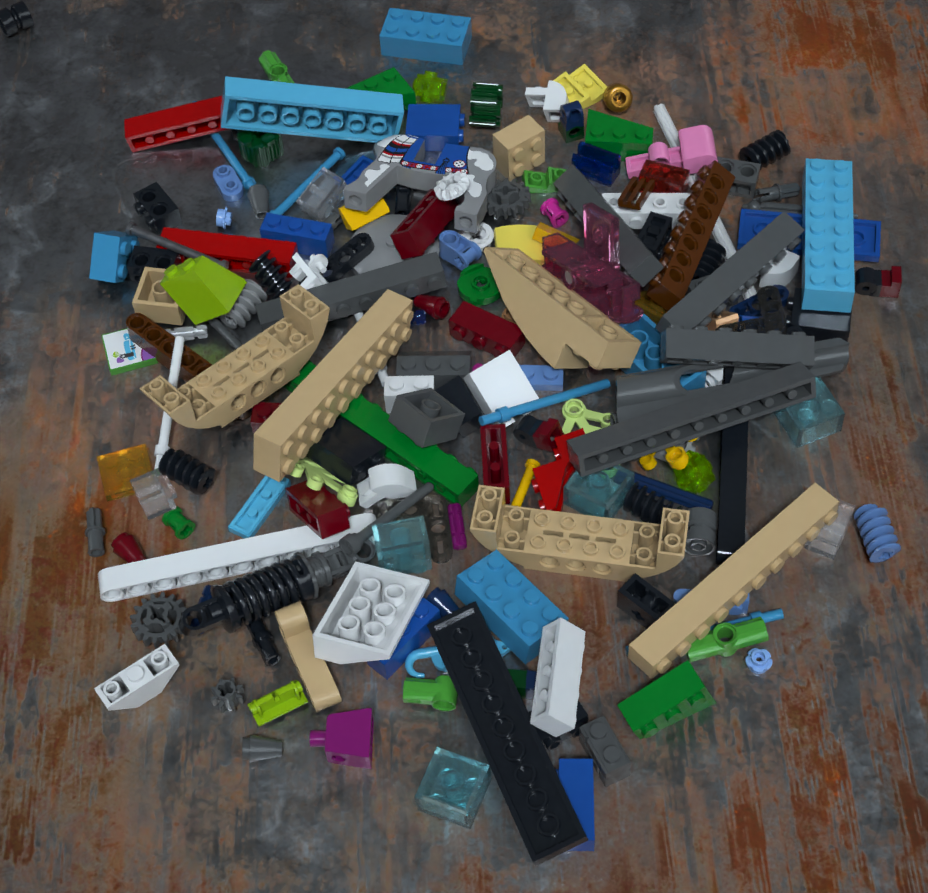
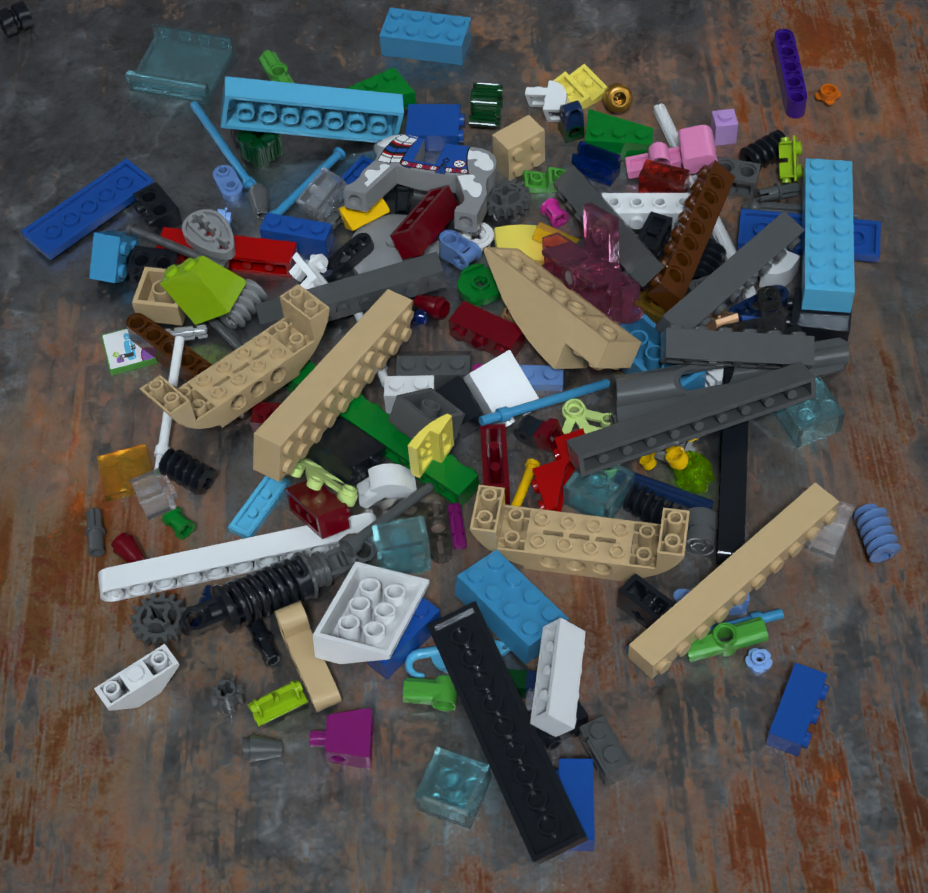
red brick [124,96,228,153] -> none
black piece [249,250,294,299] -> none
clear neon green brick [413,70,448,103] -> none
dark blue cone [426,587,460,618] -> none
white gear [434,171,470,201] -> none
green wedge [617,660,716,740] -> none
reddish brown tile [618,176,655,210] -> none
leg [855,266,902,298] -> none
none -> blue plate [21,158,155,260]
none -> clear light blue panel [125,24,234,105]
none -> light grey piece [182,209,236,260]
none -> light yellow slope [408,414,454,478]
none -> lavender brick [710,109,738,146]
none -> blue brick [766,662,830,757]
none -> dark purple beam [773,28,807,119]
none -> lime hinge [778,135,803,184]
none -> orange plate [815,84,841,105]

